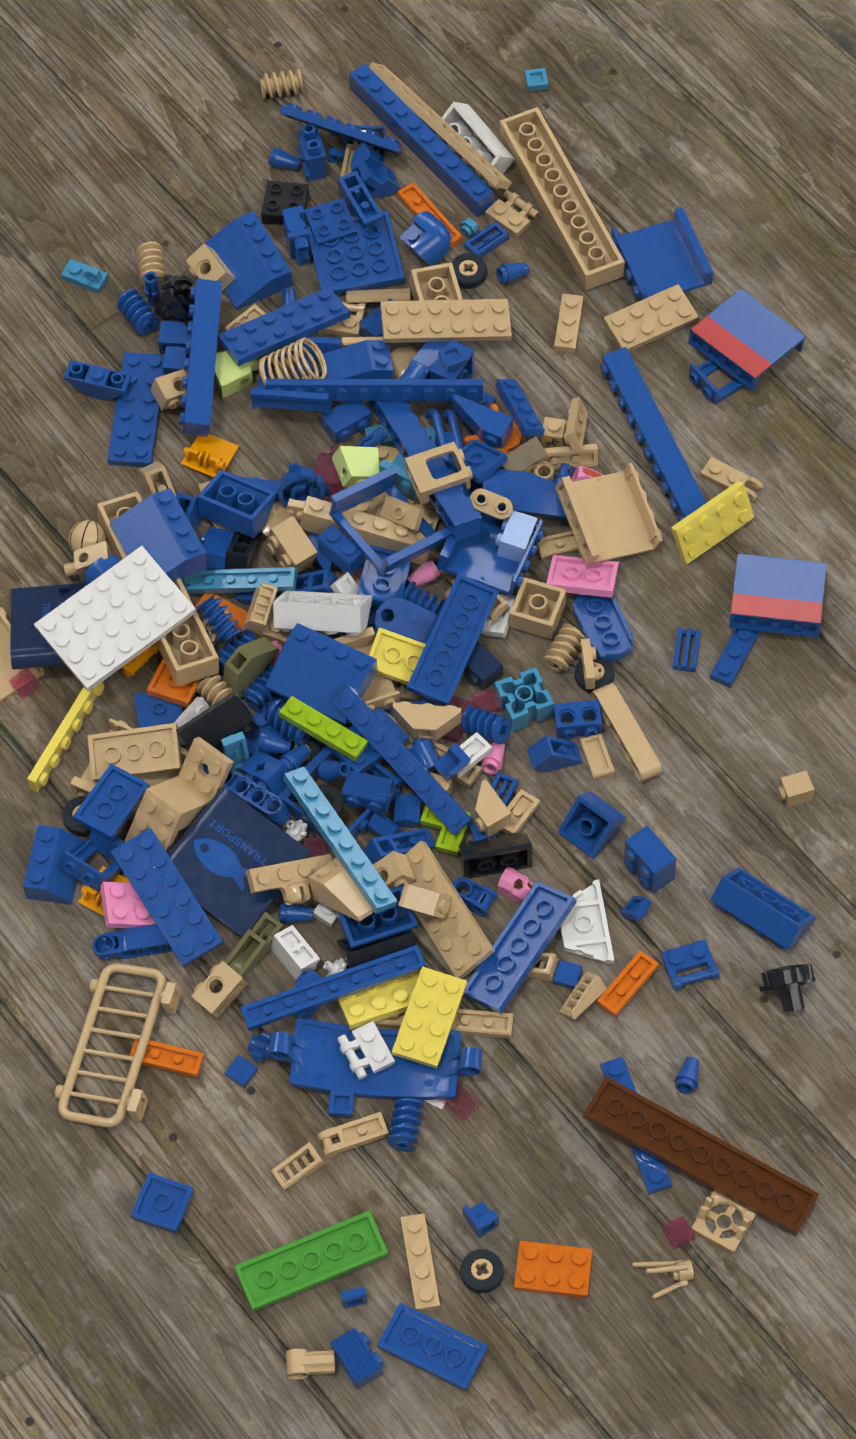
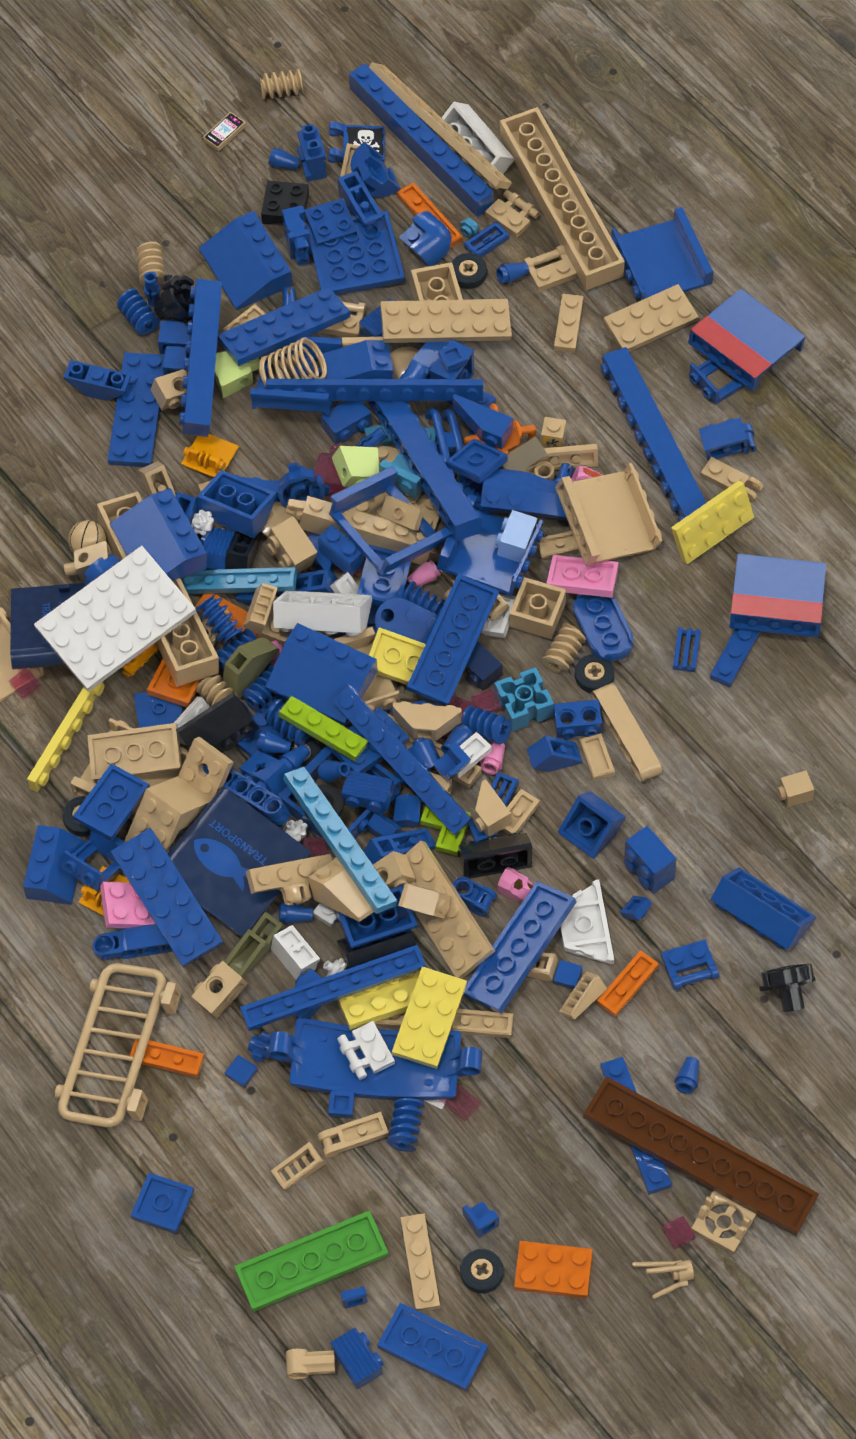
dark azure hinge [61,259,109,293] -> none
tan brick [186,244,236,292] -> none
dark azure plate [221,732,250,771] -> none
blue plate [280,103,404,156] -> none
tan tile [346,288,410,303] -> none
tan window [405,442,473,505] -> none
tan plate [470,489,513,520] -> none
blue plate [495,379,545,437] -> none
dark azure plate [525,68,548,92] -> none
tan plate [564,397,588,452] -> none
tan plate [580,638,599,689] -> none
none -> white plant [191,509,214,536]
none -> tile [203,112,246,152]
none -> blue cone [441,725,473,754]
none -> tan plate [523,245,577,292]
none -> blue hinge [699,417,757,461]

